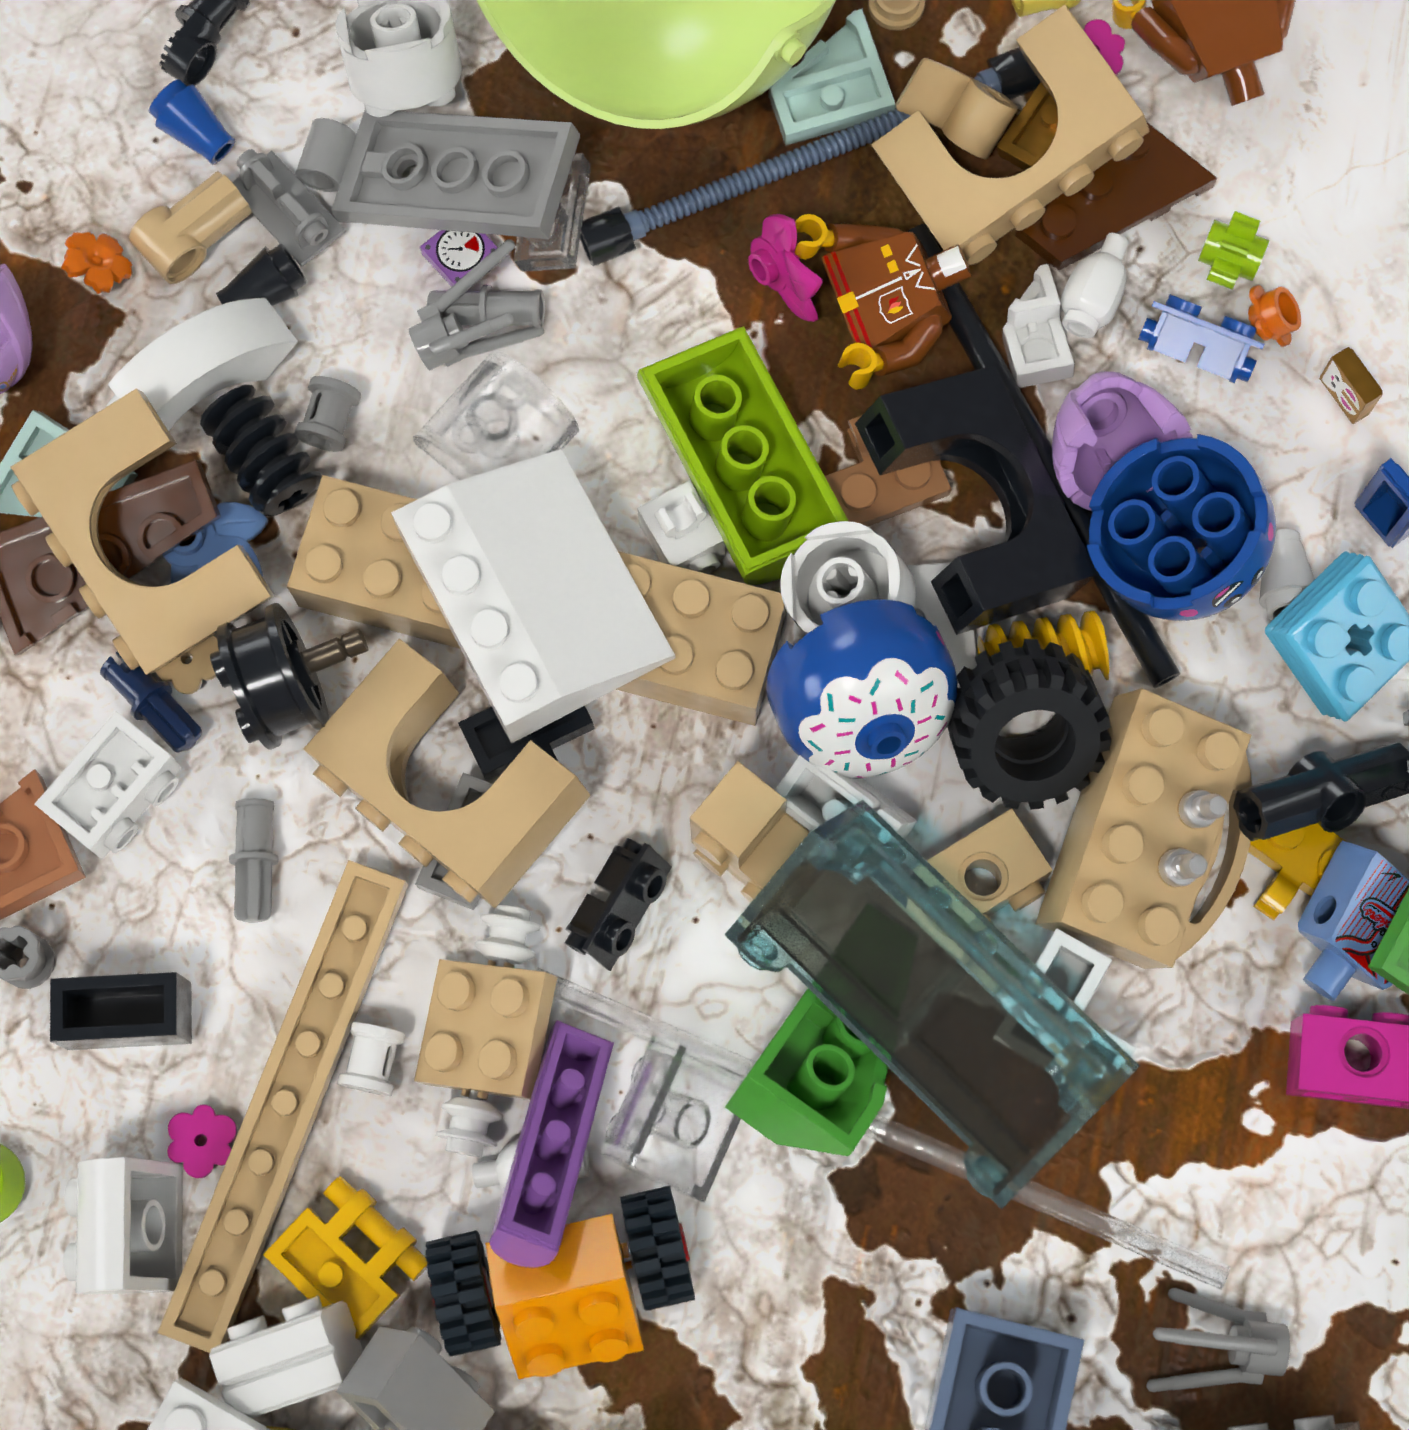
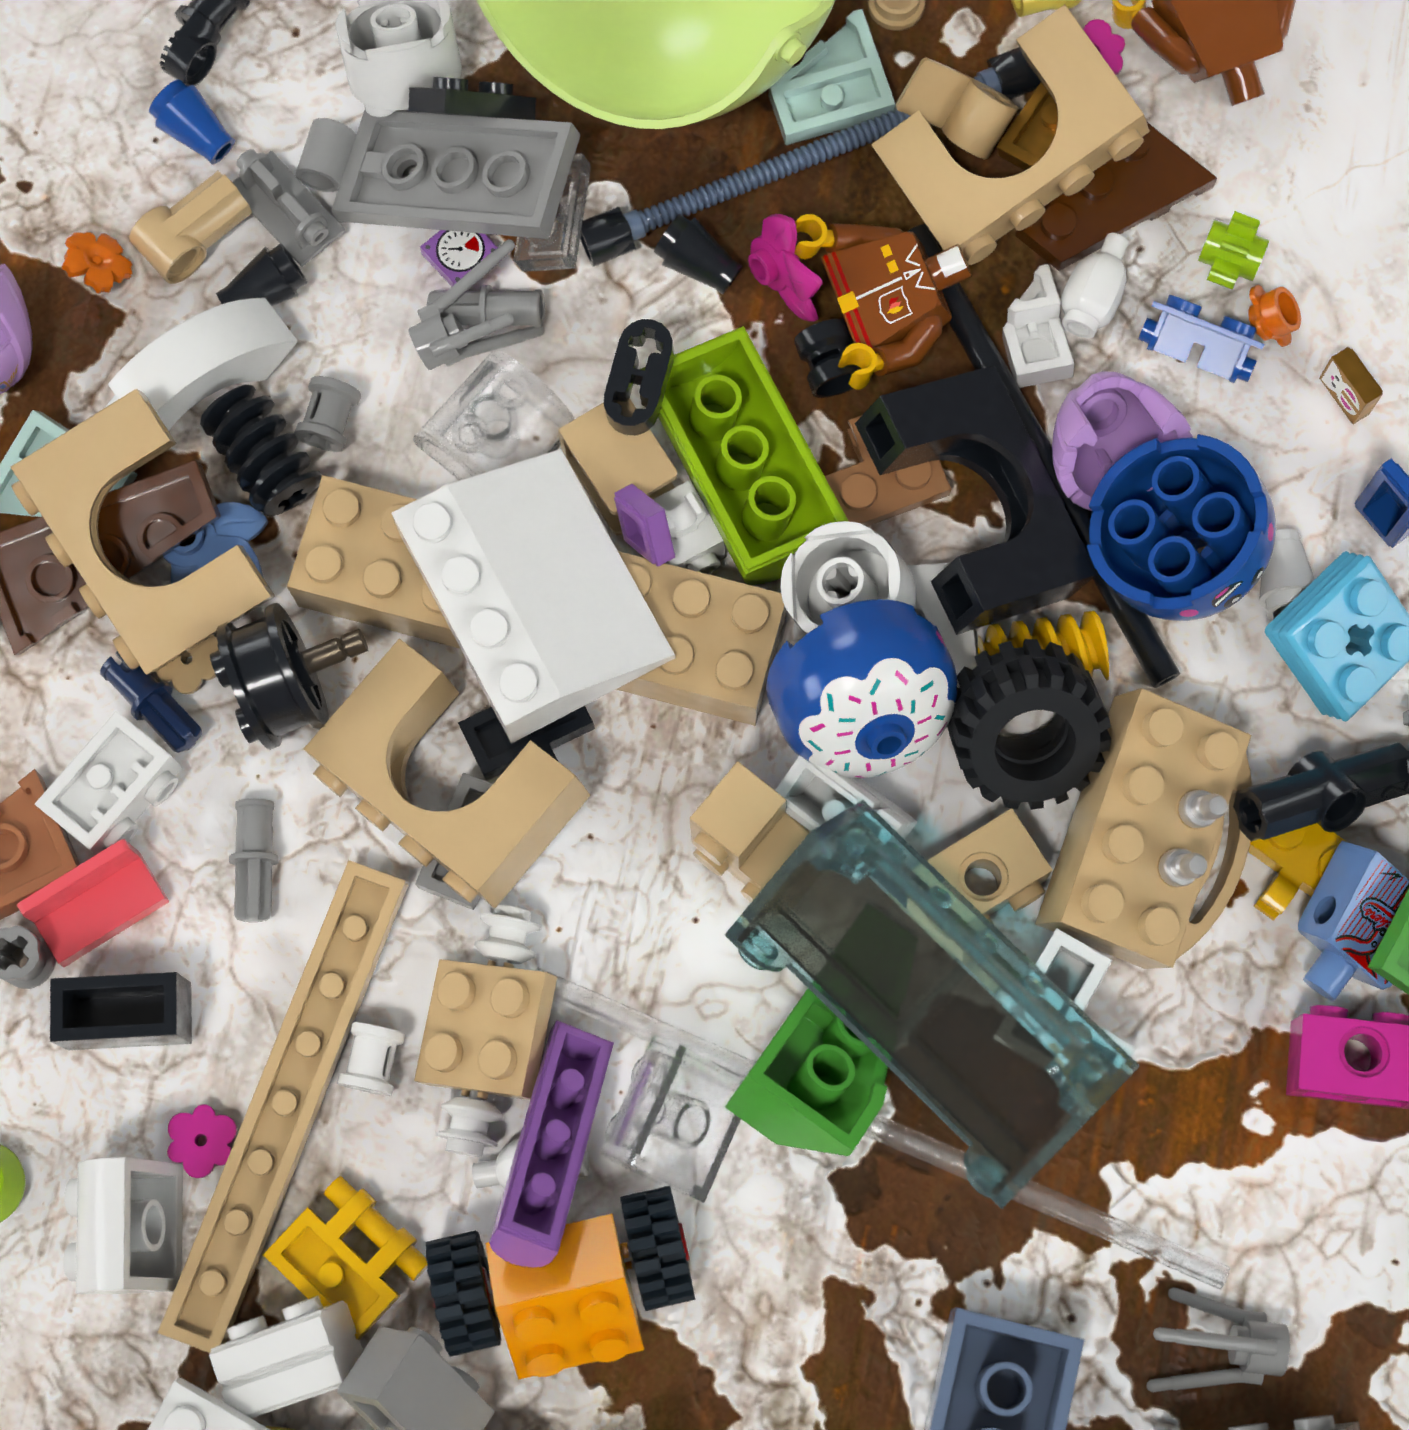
black hinge [564,838,672,971] -> none
none -> coral panel [17,839,169,967]
none -> black plate [408,77,536,120]
none -> tan piece [558,398,677,536]
none -> black beam [603,319,674,436]
none -> medium lavender tile [614,484,675,567]
none -> black cone [653,214,743,294]
none -> black wheel [794,318,861,398]

